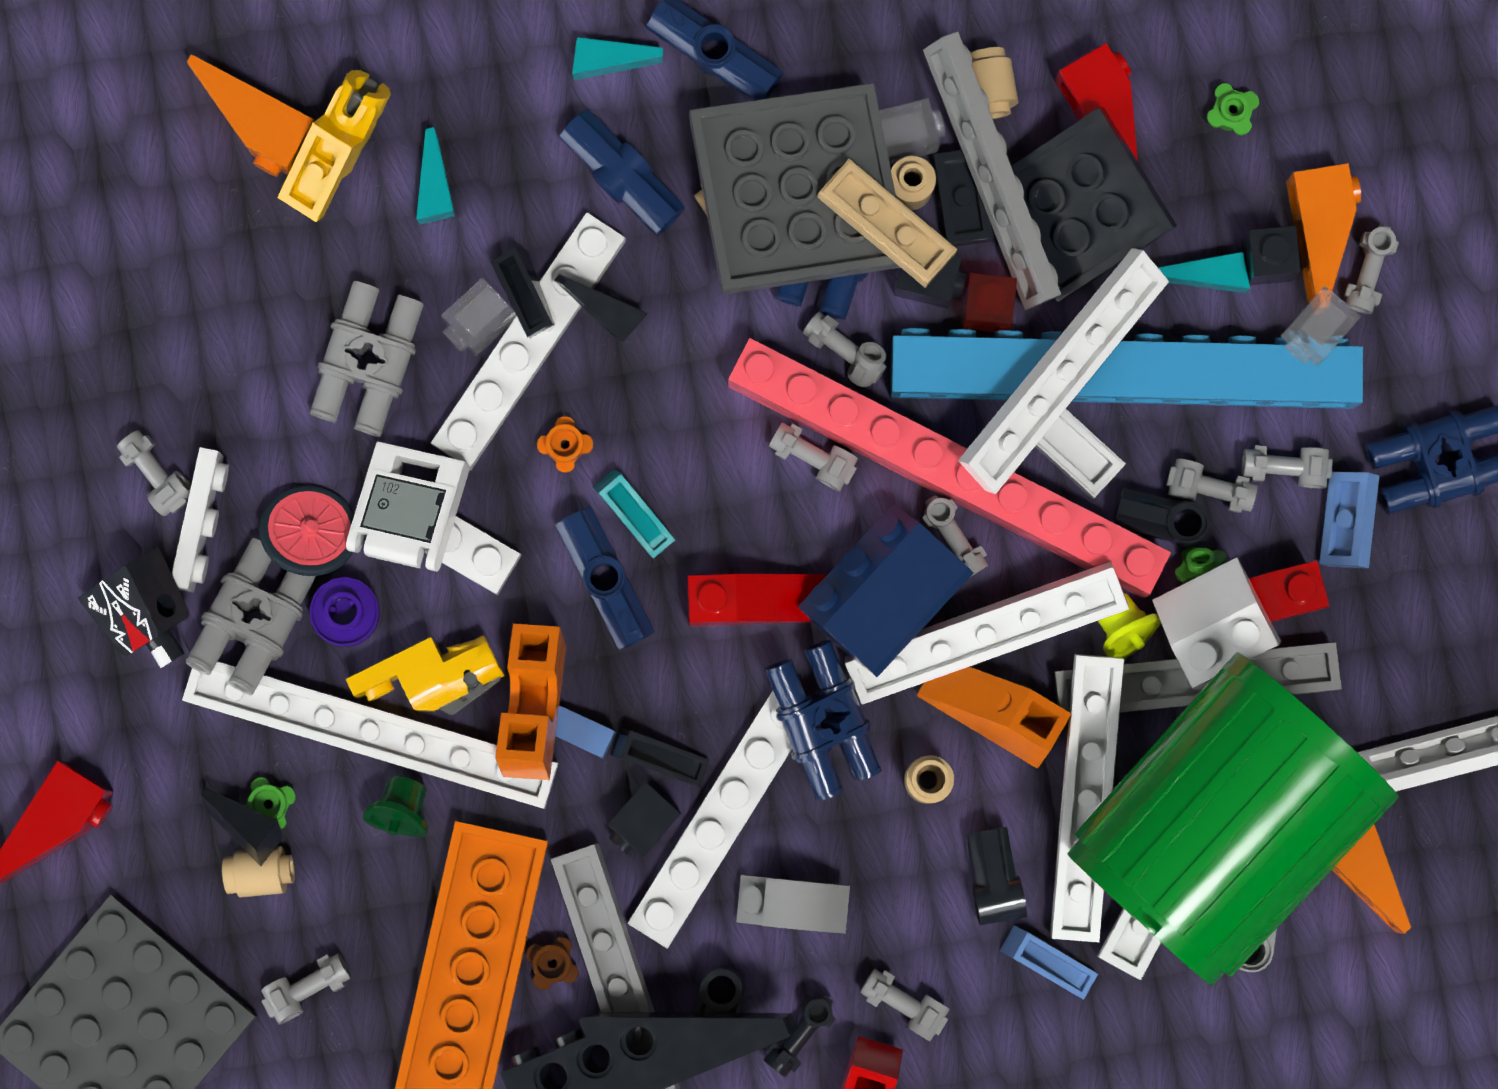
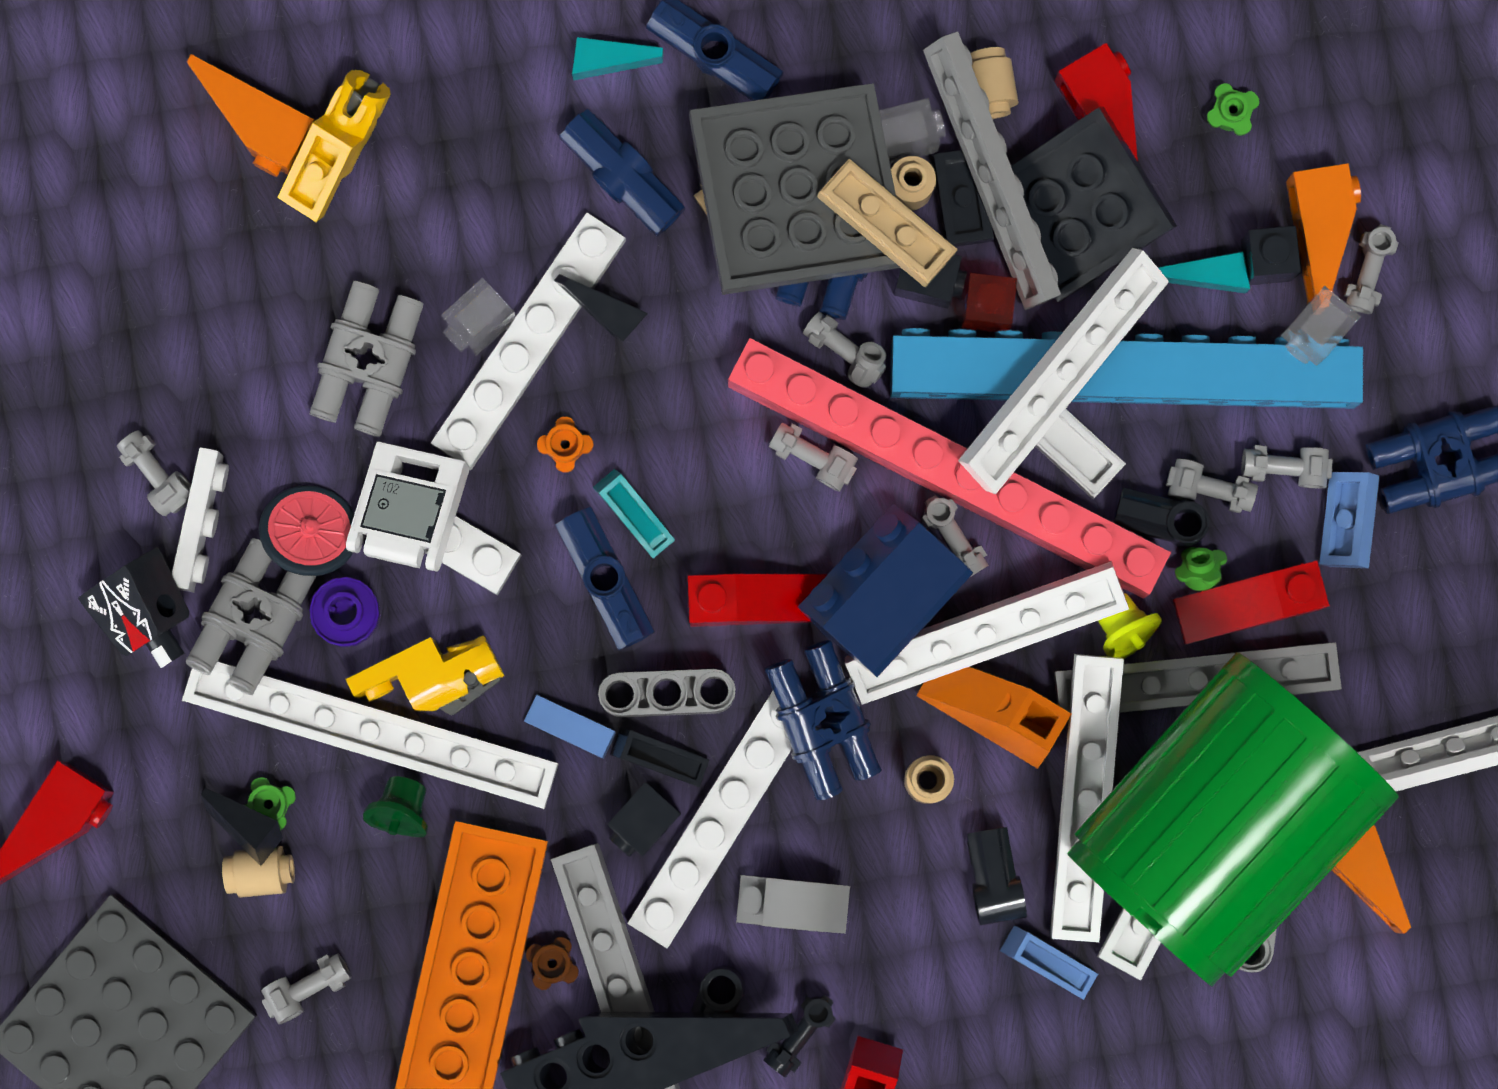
teal piece [416,127,455,225] -> none
black piece [491,247,555,339] -> none
orange arch [495,624,566,780] -> none
light grey bar [860,968,950,1041] -> none
white slope [1152,557,1281,688] -> none
none -> light grey beam [598,669,736,717]

